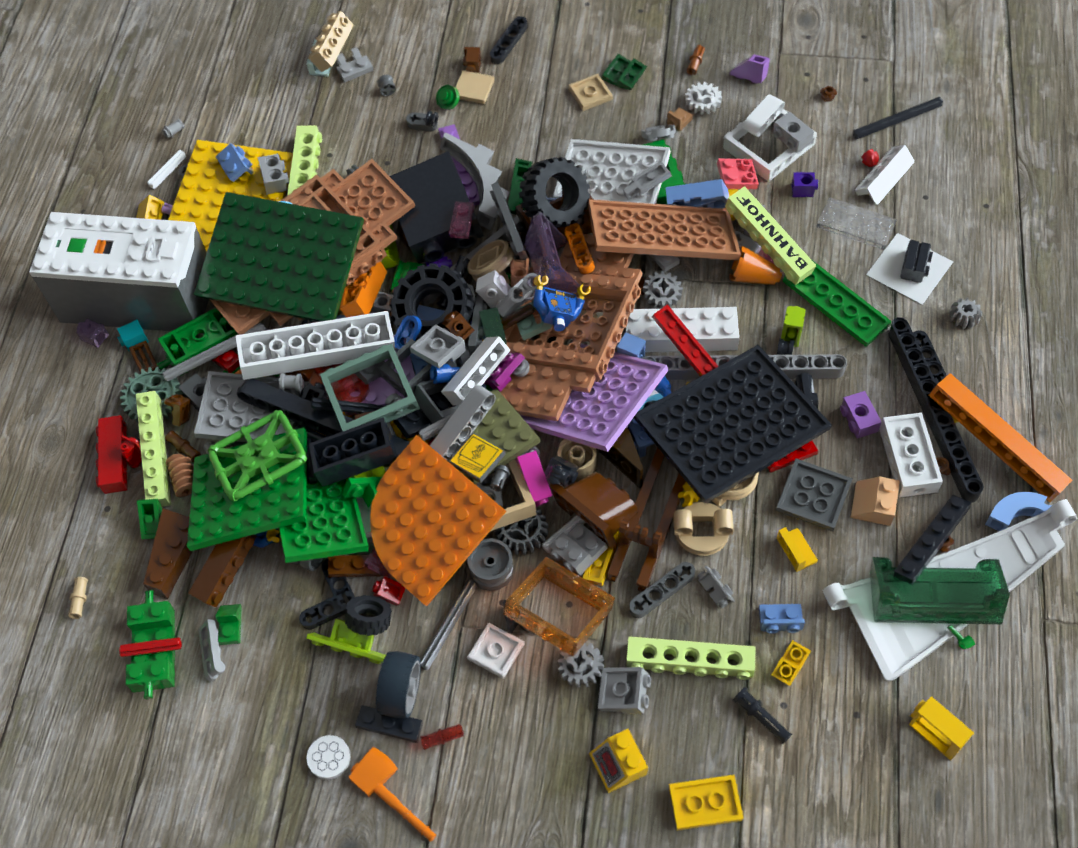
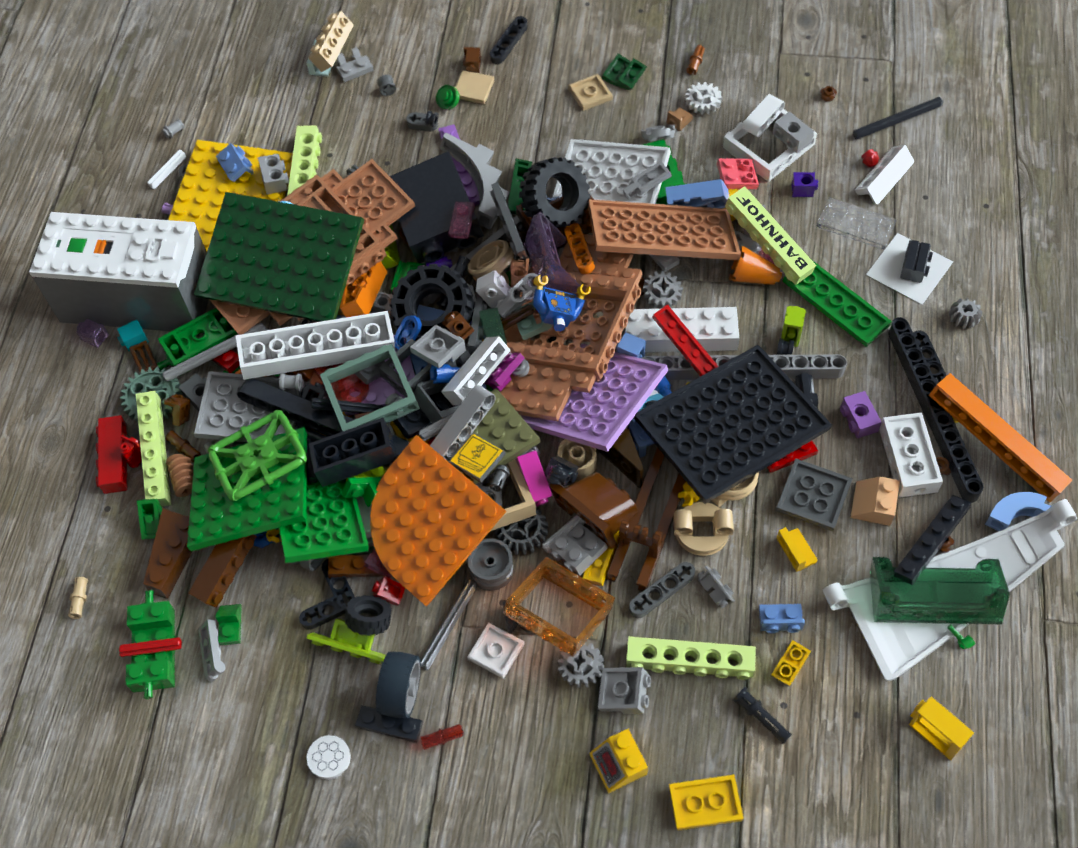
yellow panel [136,195,165,220] -> none
orange piece [349,747,436,842] -> none
medium lavender slope [730,54,770,83] -> none

